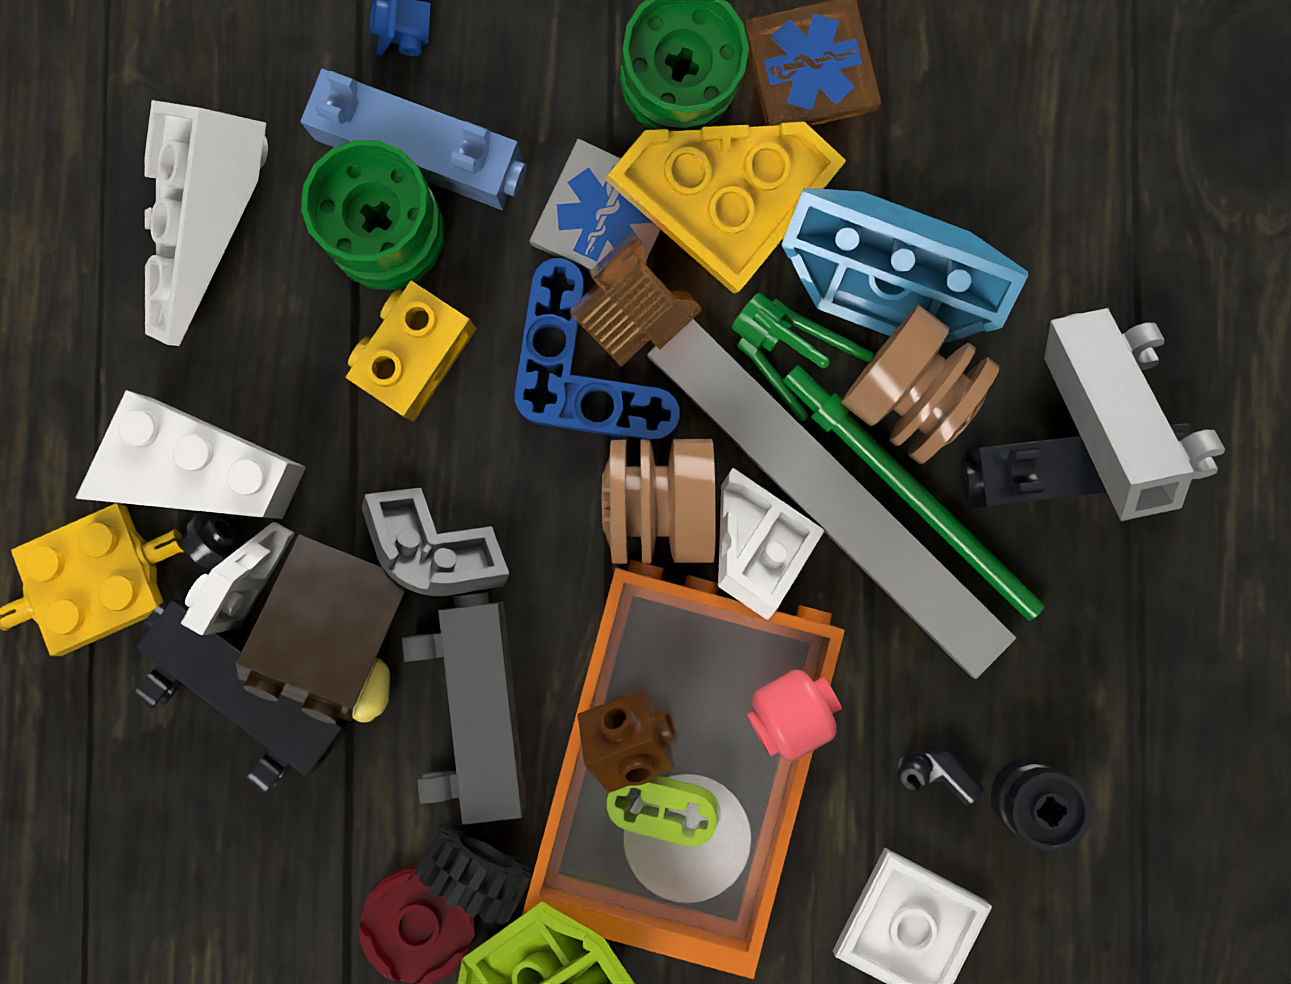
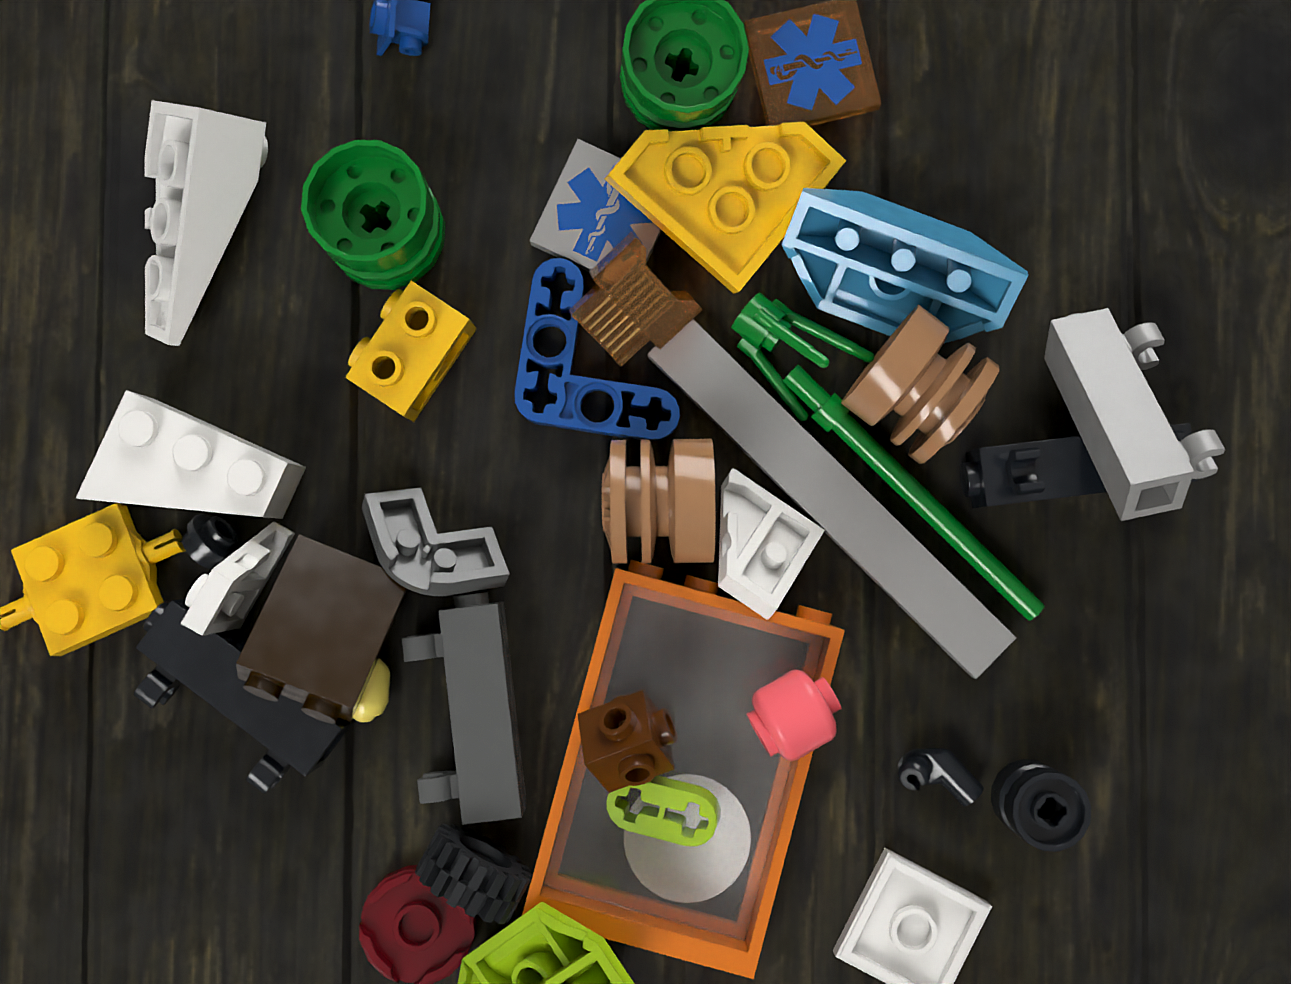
medium blue brick [300,68,527,211] -> none

